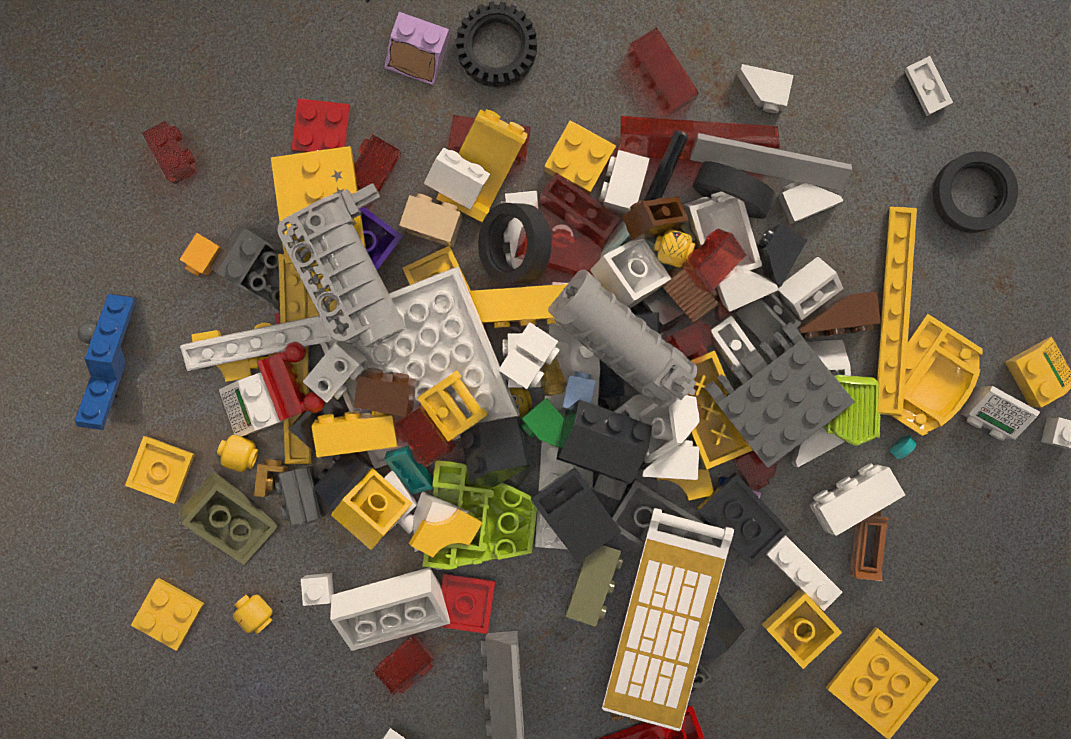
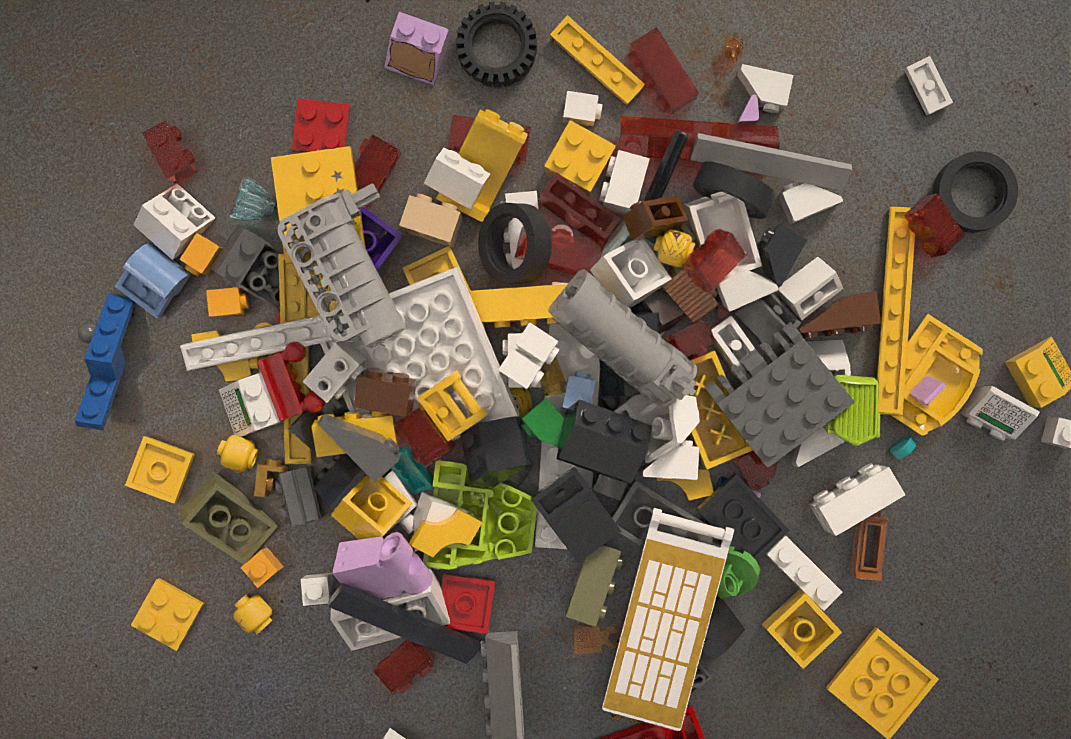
none -> medium blue brick [115,243,191,318]
none -> white slope [134,184,215,260]
none -> light orange brick [206,287,249,318]
none -> clear light blue brick [230,177,276,220]
none -> light orange brick [241,547,284,588]
none -> dark grey slope [318,414,400,482]
none -> black tile [328,583,481,664]
none -> lavender piece [332,532,433,599]
none -> yellow plate [550,15,645,106]
none -> white brick [563,91,602,127]
none -> clear orange plate [573,624,619,654]
none -> bright green tile [717,546,760,599]
none -> clear orange plate [725,32,743,62]
none -> lavender slope [735,94,759,127]
none -> clear red brick [904,194,965,258]
none -> lavender slope [910,375,945,406]

